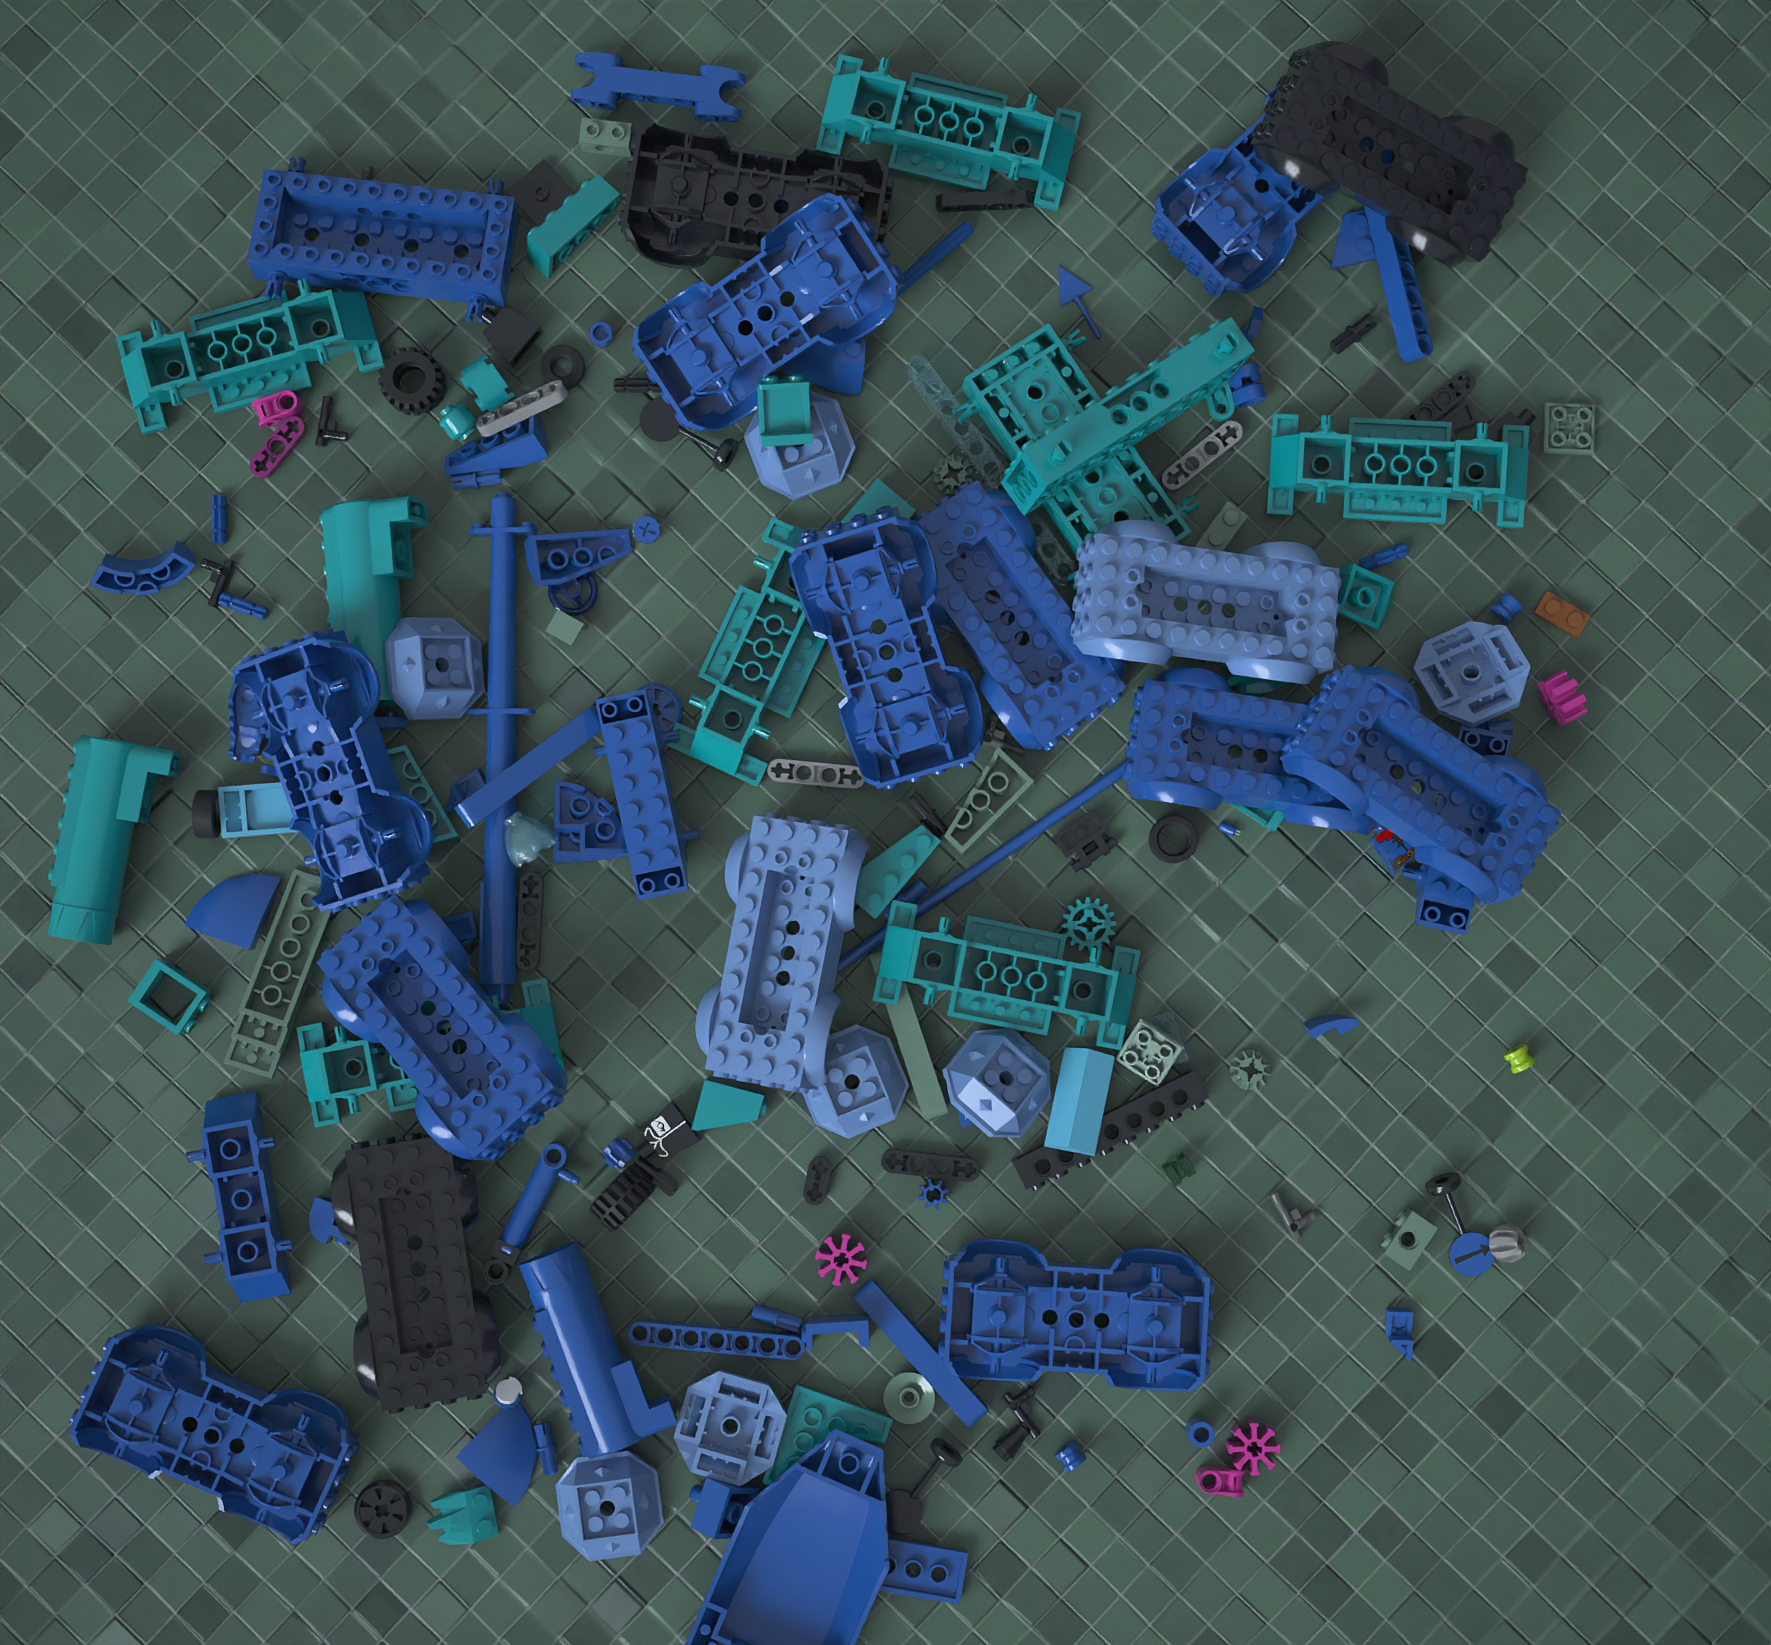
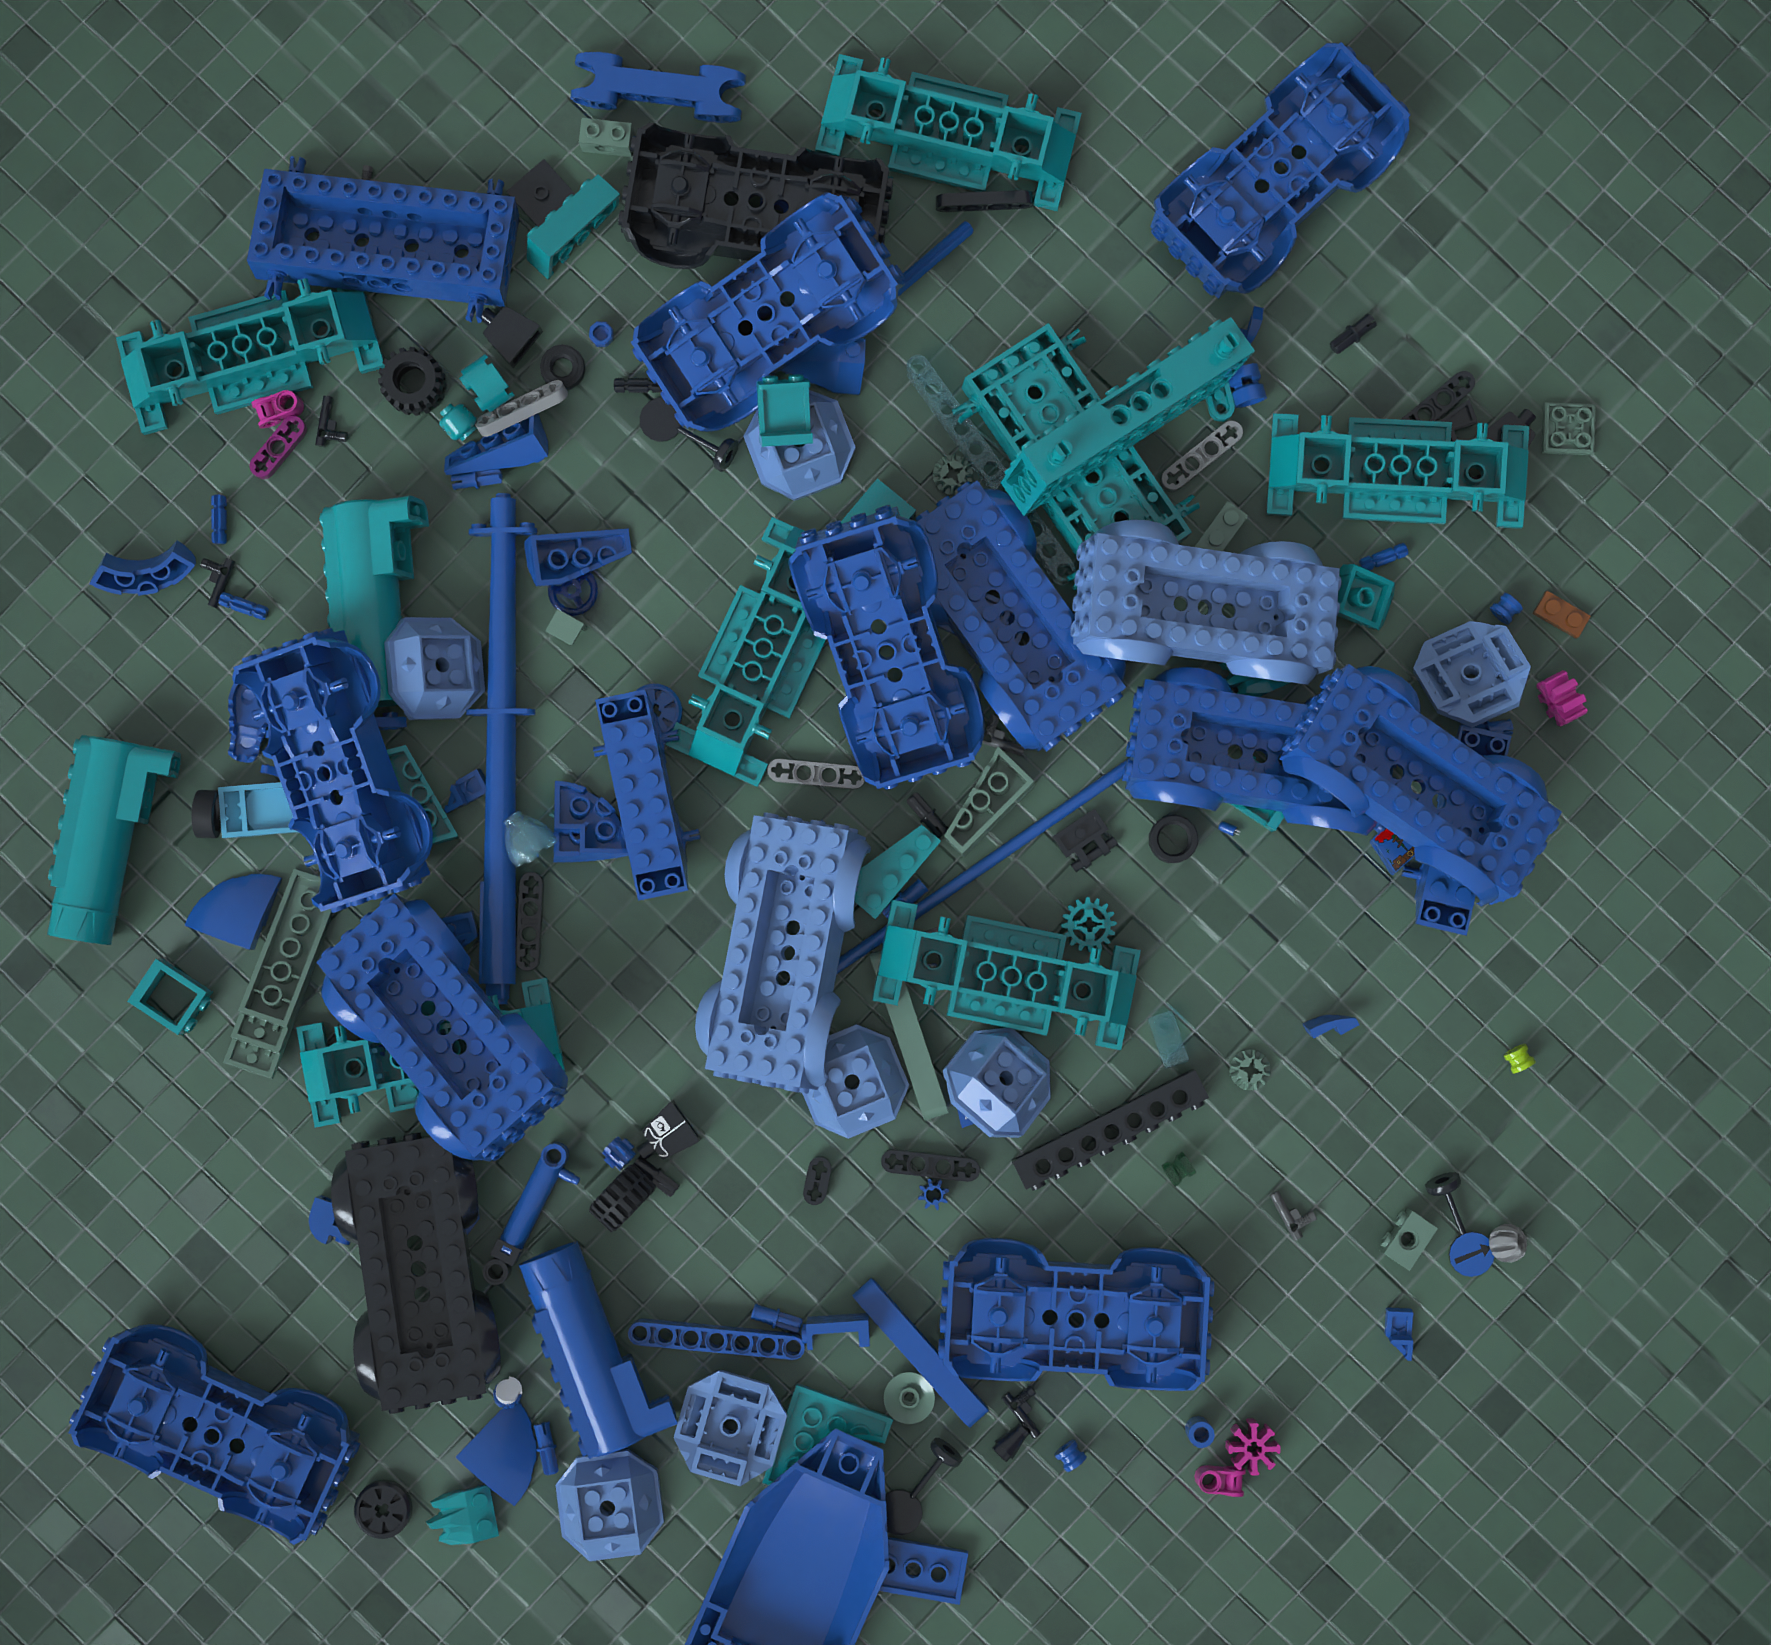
blue piece [186,1091,294,1303] -> none
blue beam [454,705,602,829] -> none
blue piece [632,516,661,545] -> none
blue brick [689,1477,760,1539] -> none
teal slope [692,1079,768,1131] -> none
dark pink gear [815,1231,867,1286] -> none
medium azure slope [1044,1047,1115,1156] -> none
blue piece [1058,265,1101,339] -> none
sand green tile [1115,1017,1185,1087] -> none
black piece [1251,41,1529,268] -> none
blue wing [1330,210,1377,270] -> none
blue beam [1364,206,1433,364] -> none

